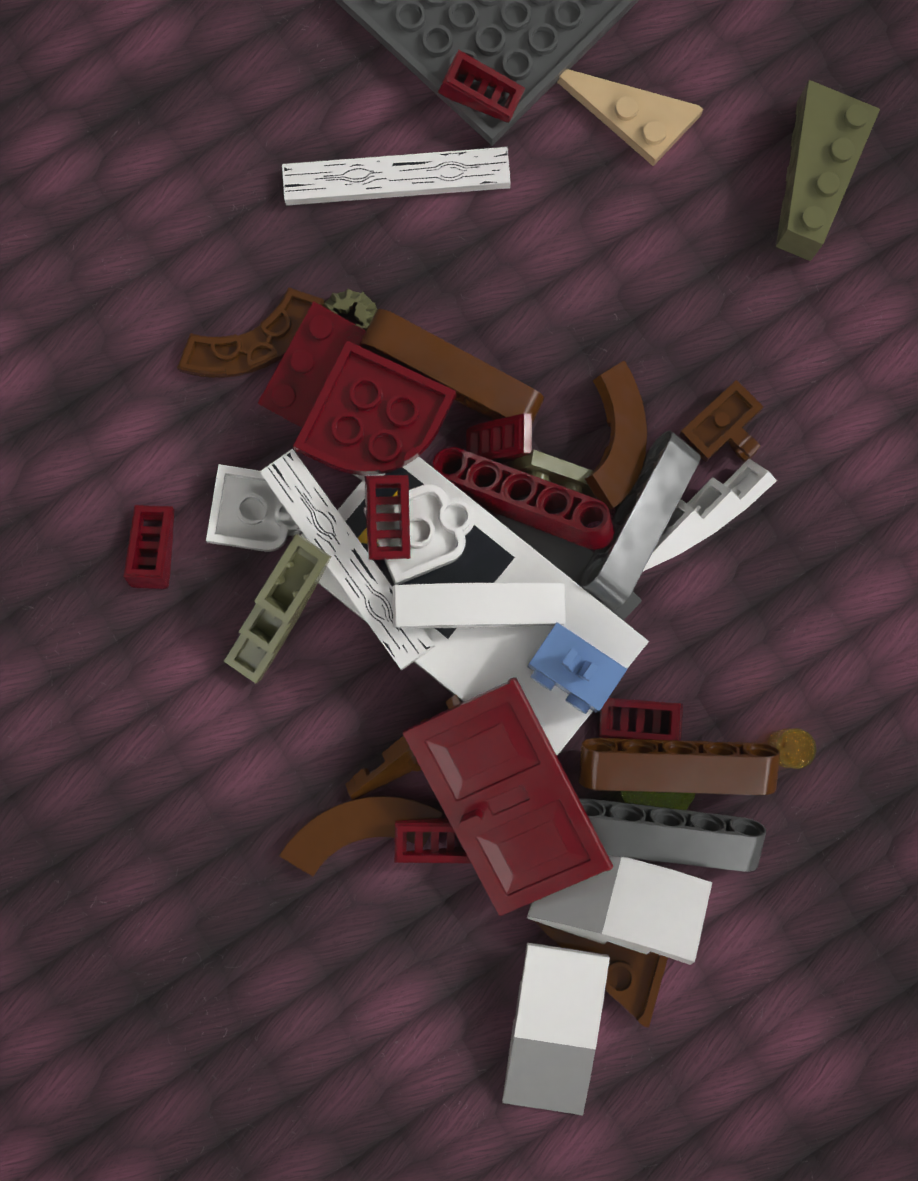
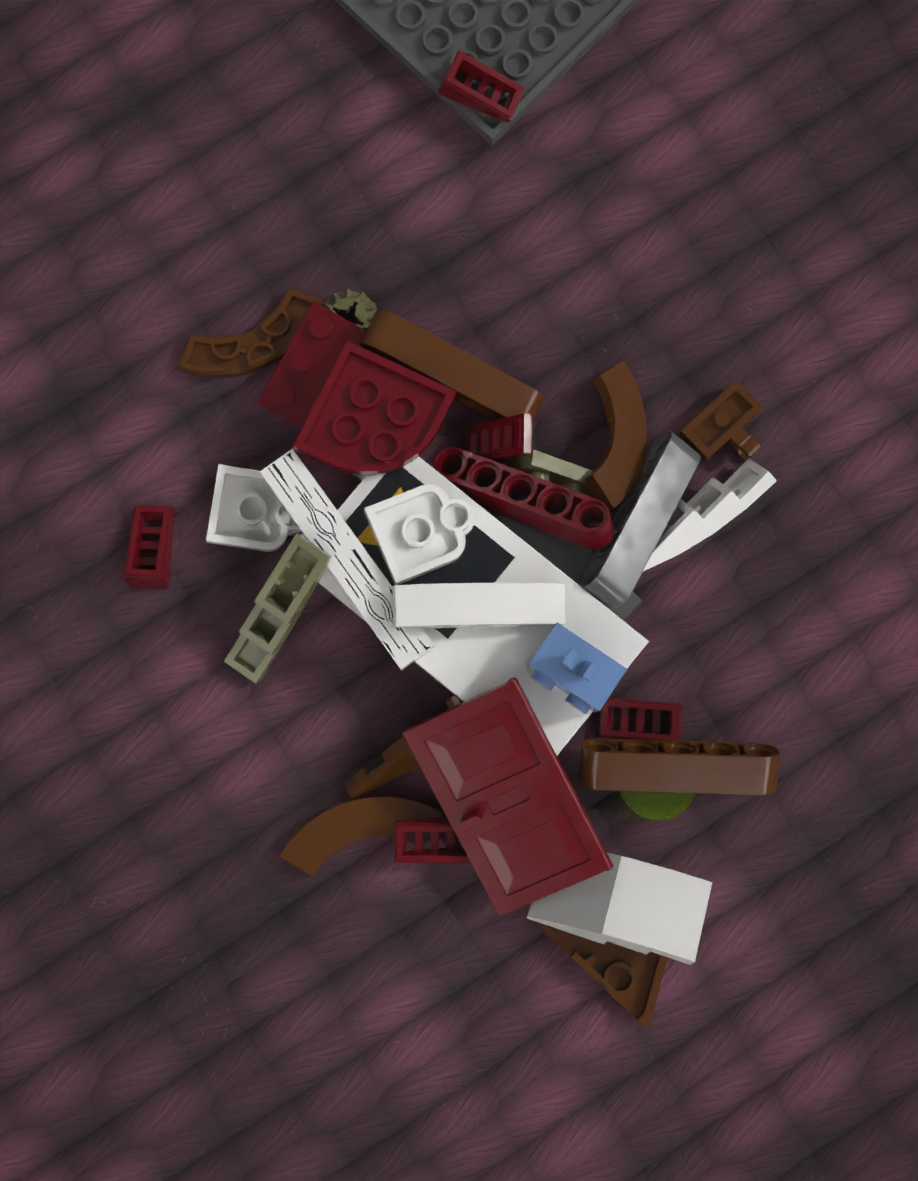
white tile [282,147,511,206] -> none
dark red slope [364,475,411,560] -> none
slope [502,943,610,1115] -> none
tan wing [557,69,703,166] -> none
dark grey beam [579,798,766,872] -> none
clear yellow wheel [767,728,816,769] -> none
olive wedge [776,80,880,261] -> none

